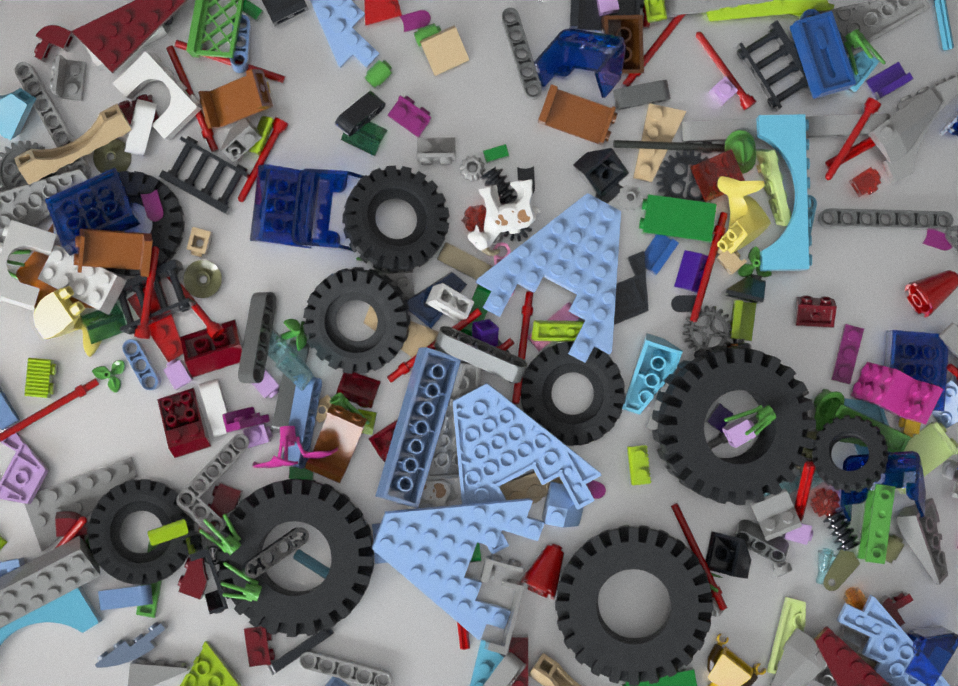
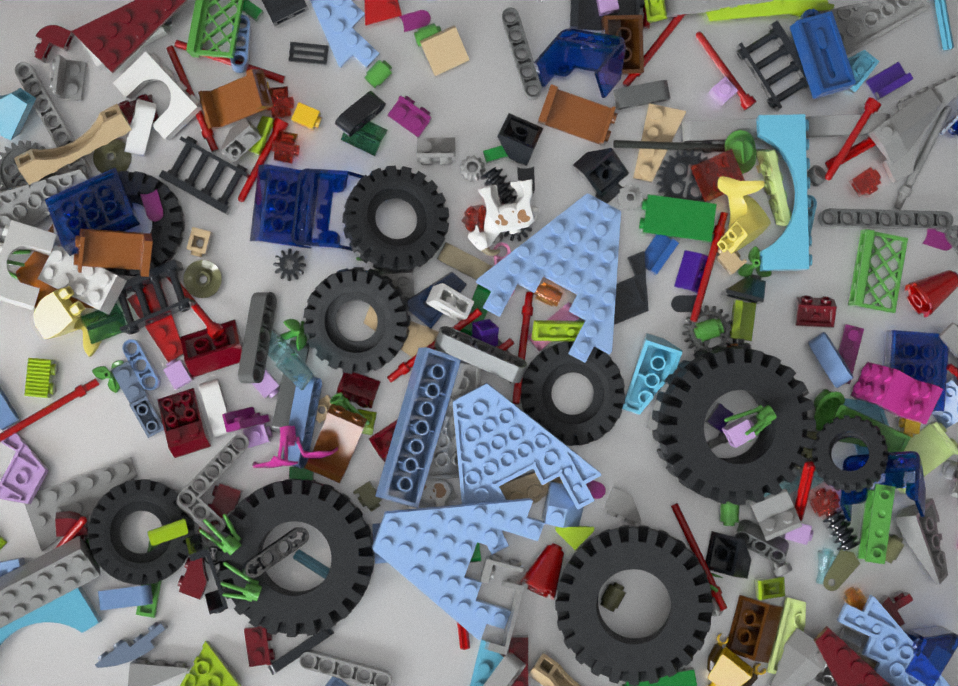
red piece [134,246,159,339] -> none
lime brick [627,445,652,486] -> none
bright green plant [844,29,886,75] -> none
none -> sand blue slope [111,360,164,438]
none -> clear red brick [267,86,294,118]
none -> clear red brick [271,130,300,163]
none -> black gear [273,248,306,281]
none -> black tile [288,42,329,65]
none -> yellow brick [291,102,323,131]
none -> olive brick [353,481,382,512]
none -> black slope [497,113,544,166]
none -> clear orange brick [533,282,563,307]
none -> lime slope [555,526,594,550]
none -> olive brick [600,582,626,612]
none -> light grey slope [604,487,642,525]
none -> bright green brick [694,318,724,342]
none -> bright green brick [720,502,740,526]
none -> reddish brown slope [726,595,783,663]
none -> lime slope [754,577,785,600]
none -> light grey tile [807,165,826,186]
none -> medium blue beam [808,332,854,388]
none -> bright green fence [848,229,908,313]
none -> light grey bar [894,105,952,210]

